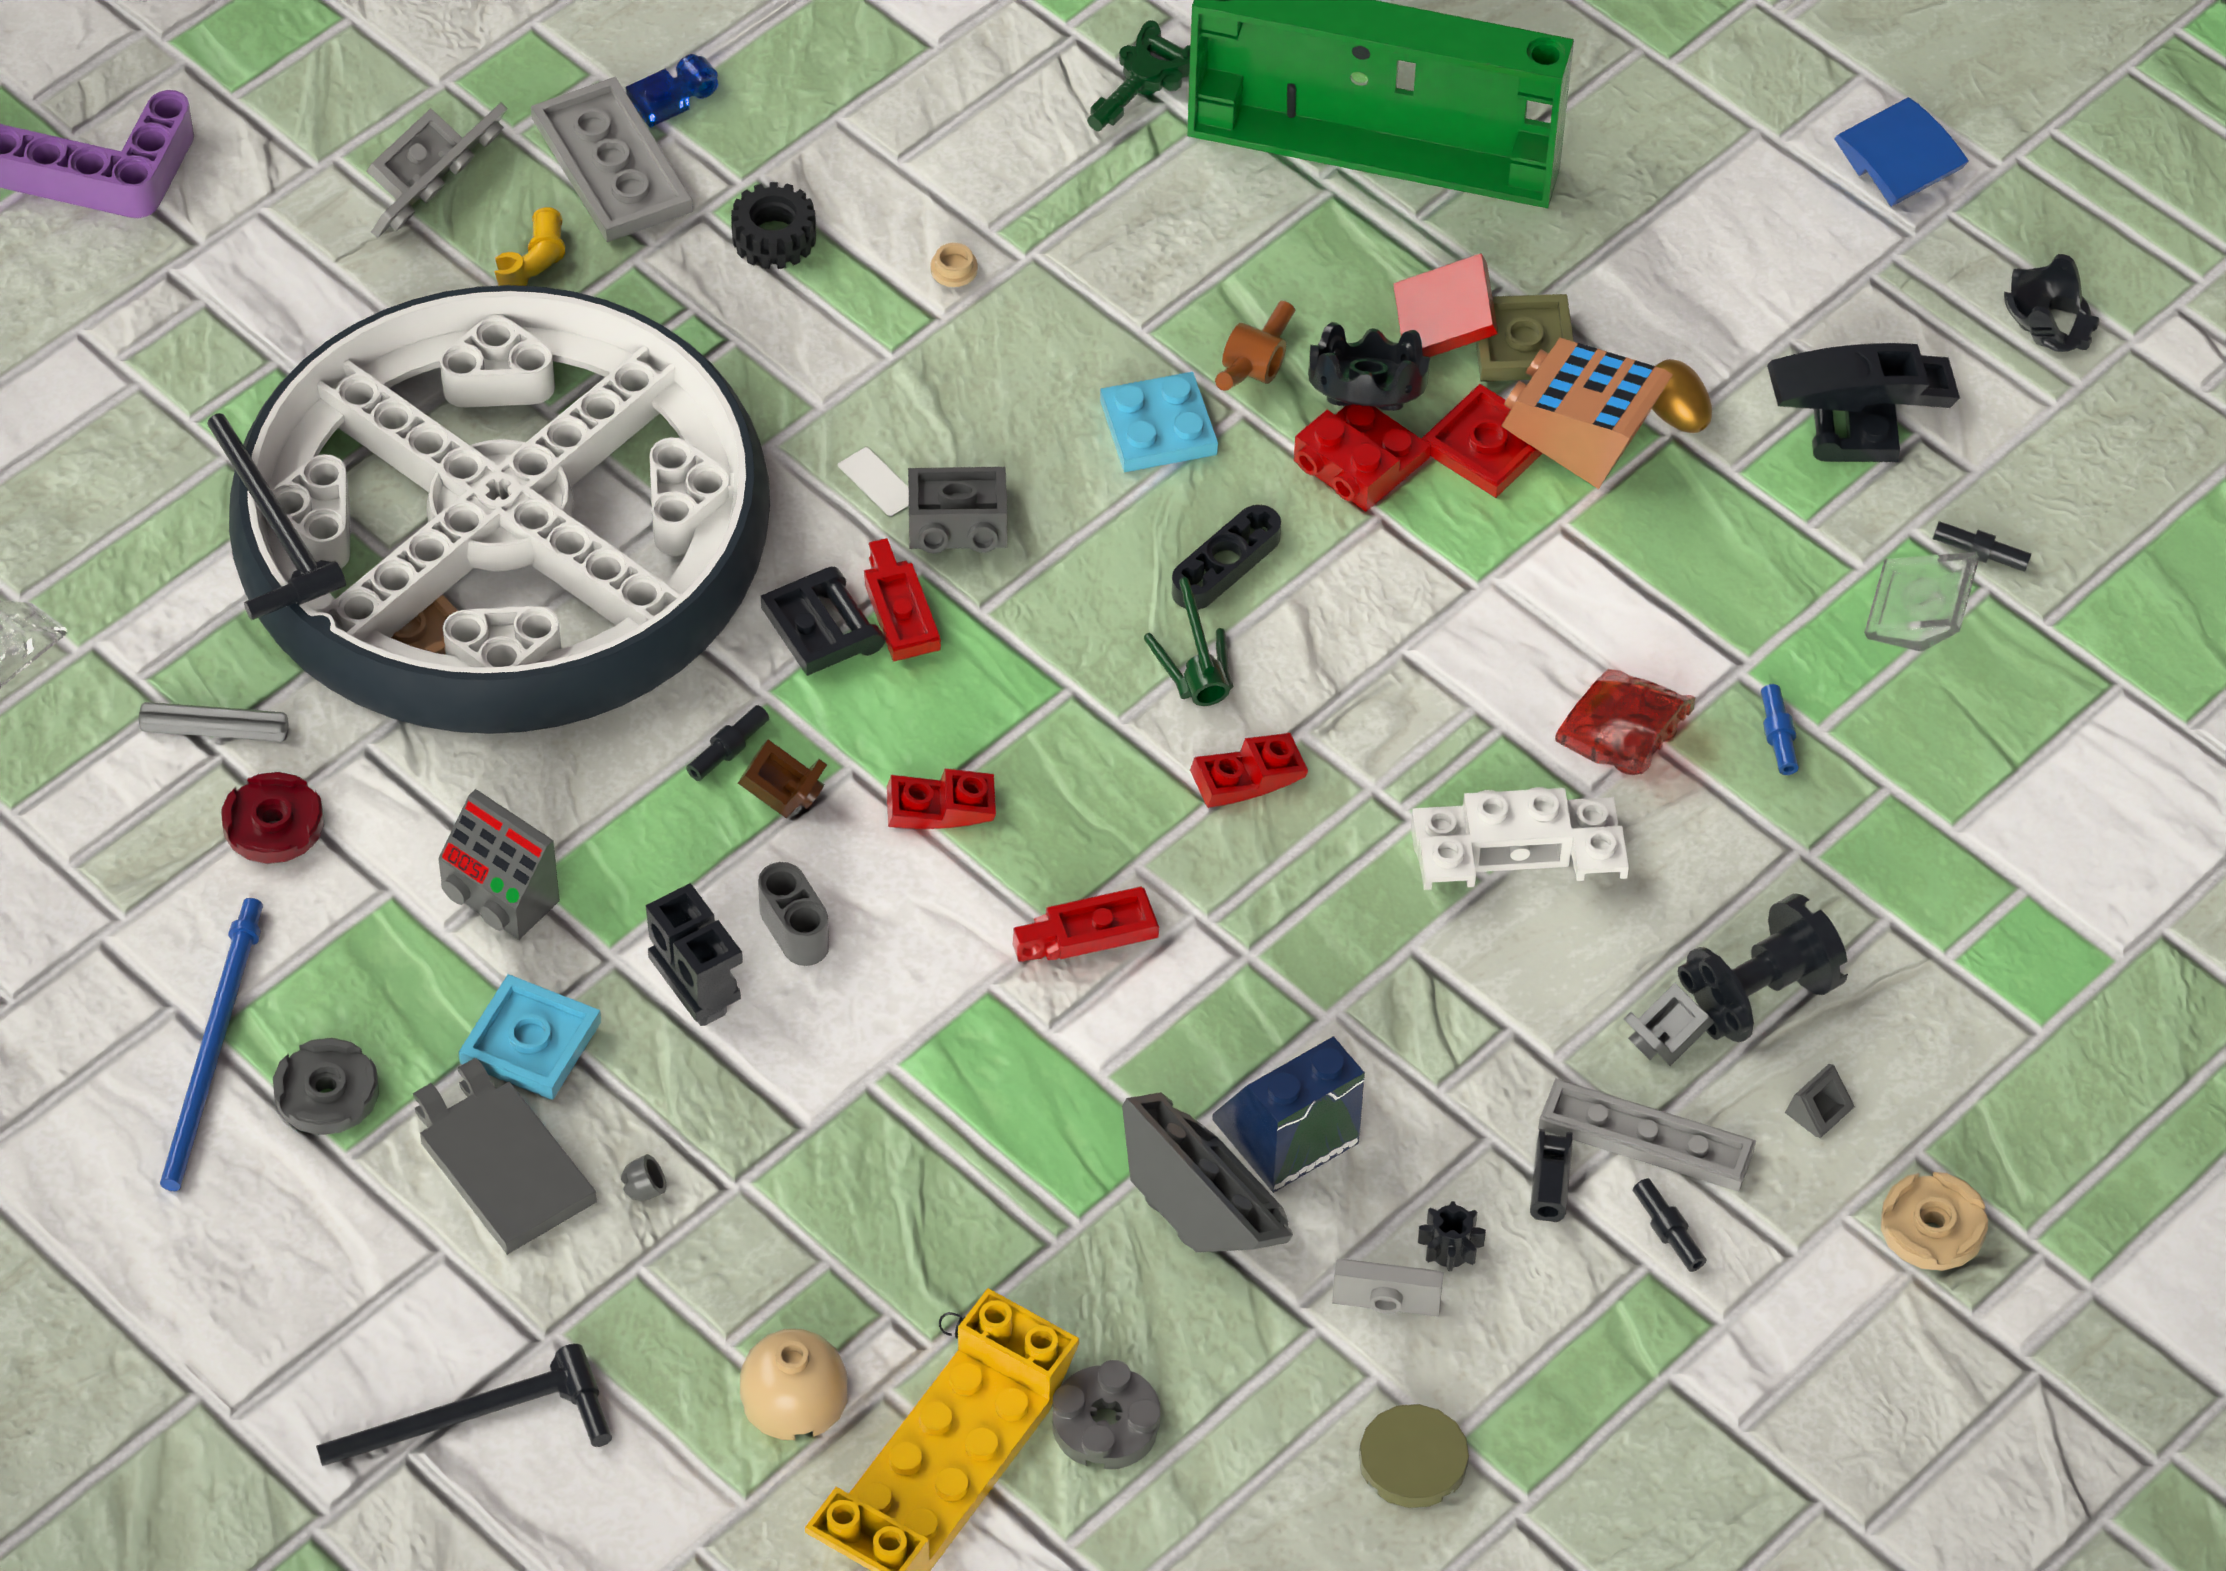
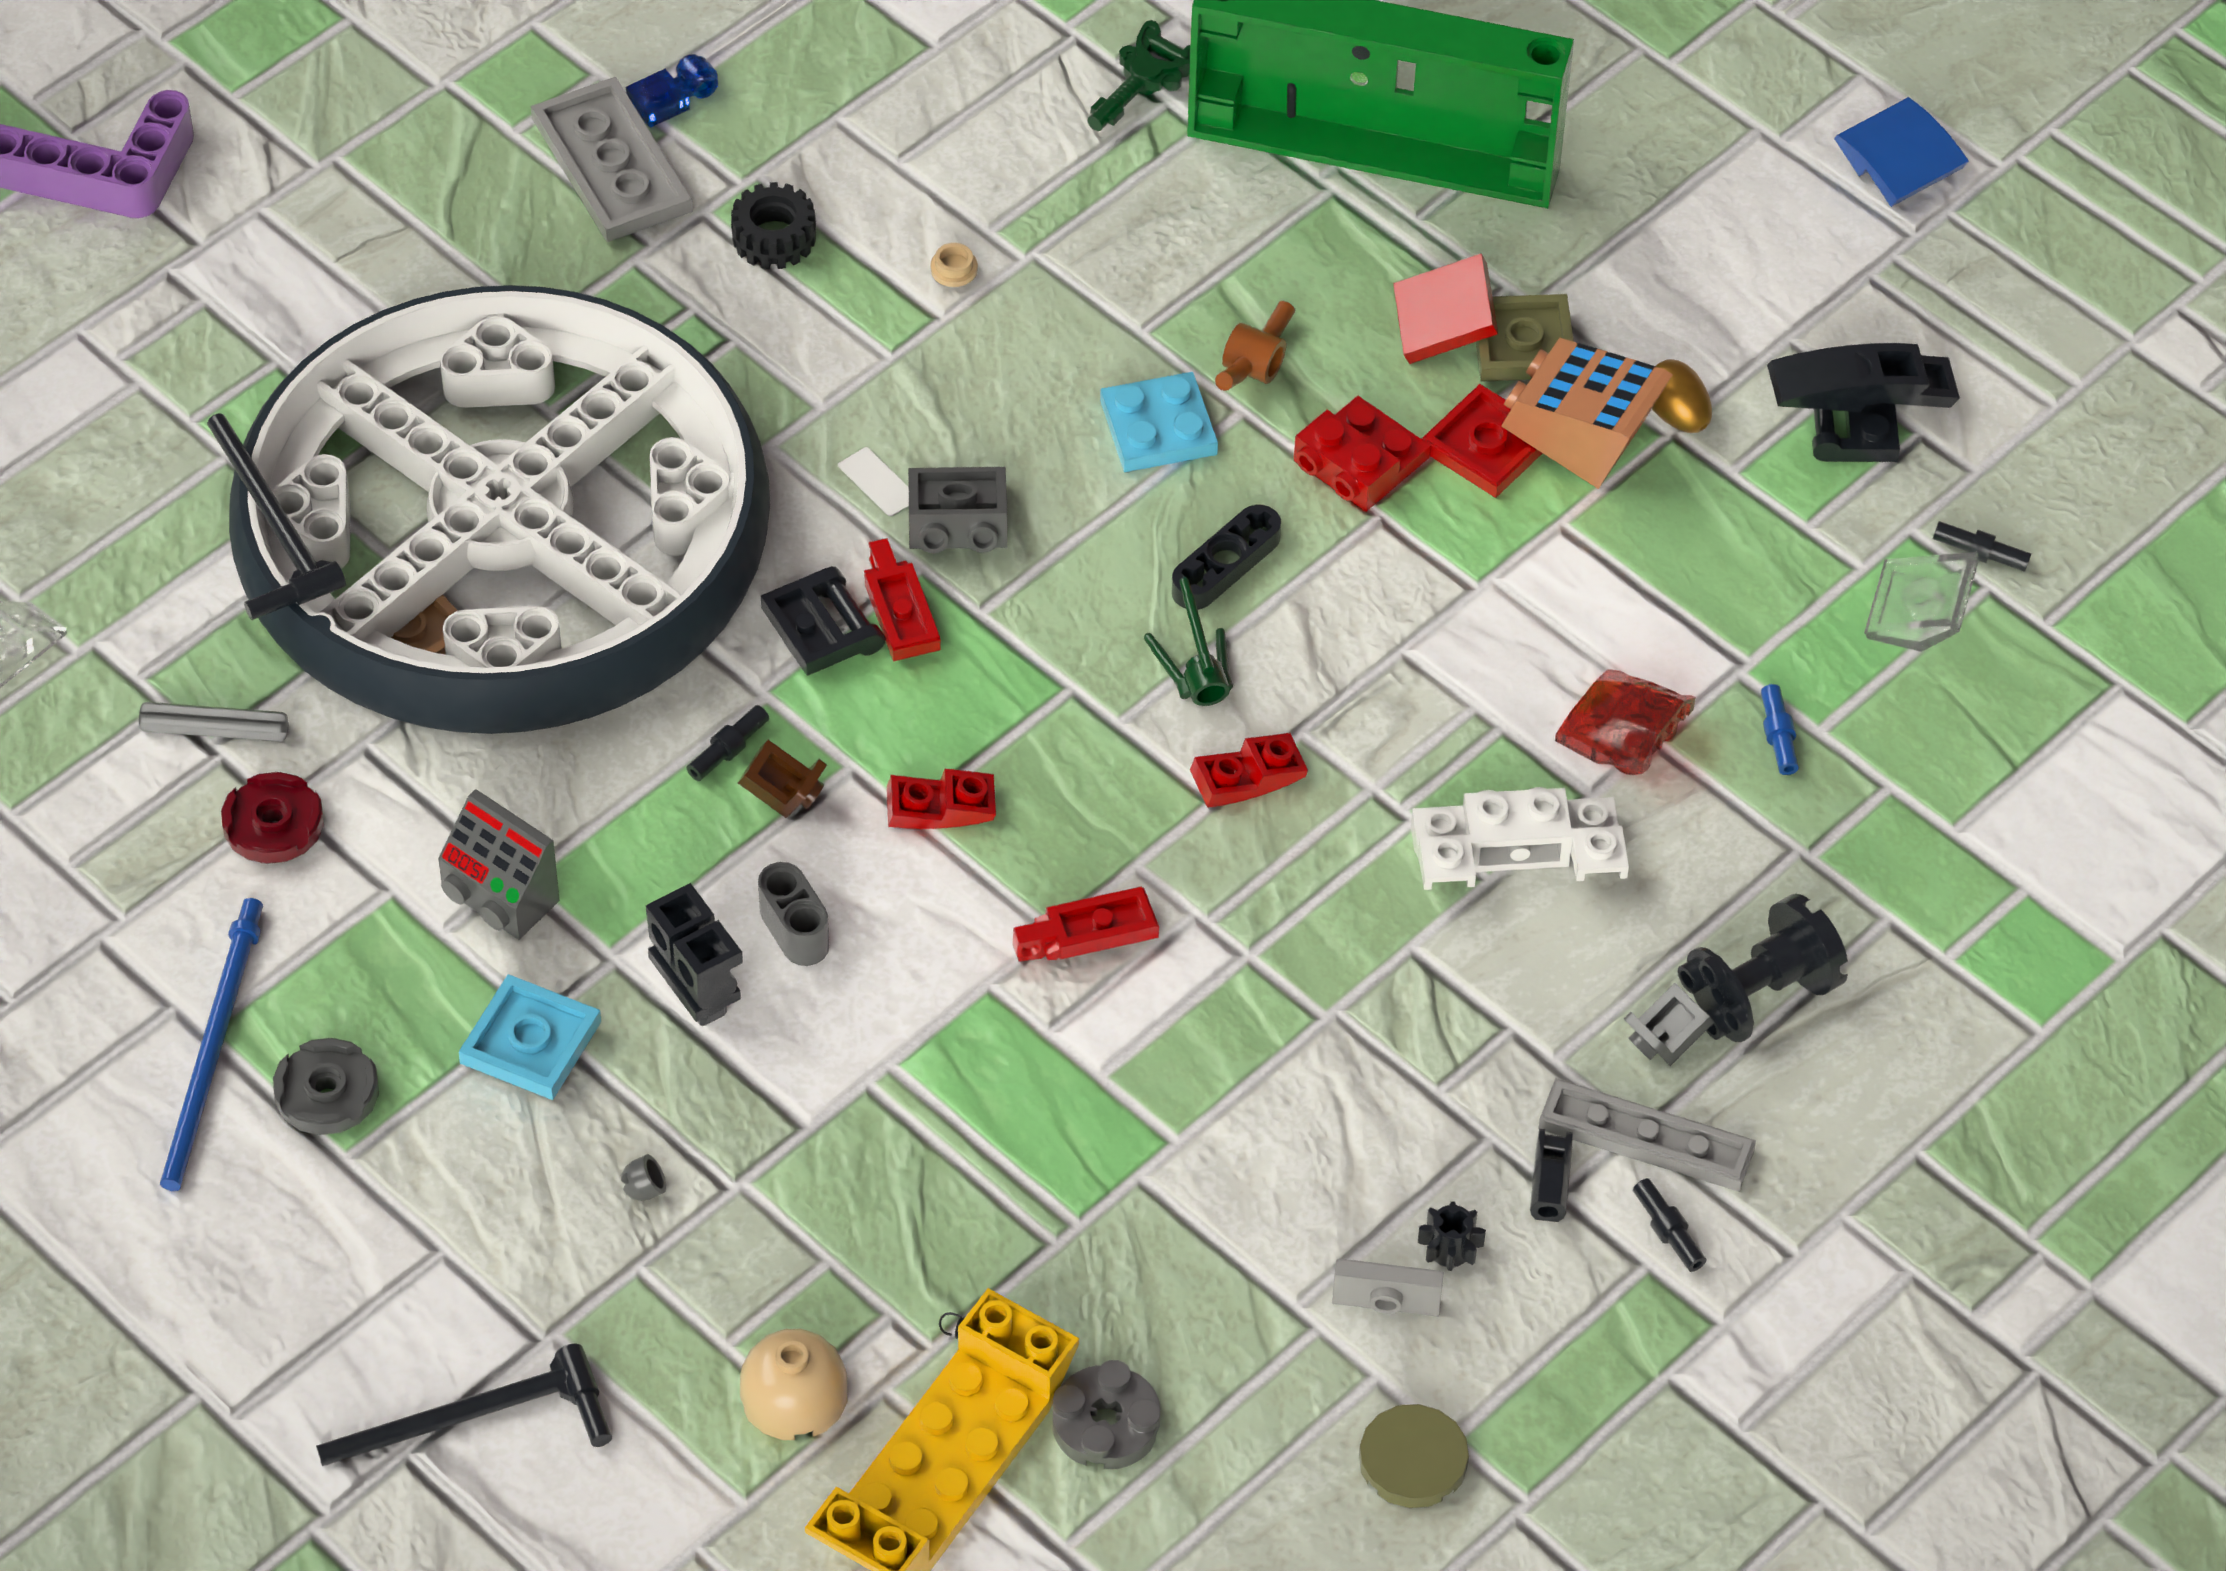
light grey bracket [366,102,508,238] -> none
dark grey tile [413,1058,597,1255] -> none
yellow piece [494,207,565,286] -> none
dark grey wedge [1122,1092,1293,1252] -> none
dark blue slope [1212,1036,1365,1193] -> none
black plate [1308,322,1430,411] -> none
dark grey slope [1785,1064,1855,1138] -> none
tan plate [1881,1172,1988,1271] -> none
black helmet [2004,254,2100,352] -> none

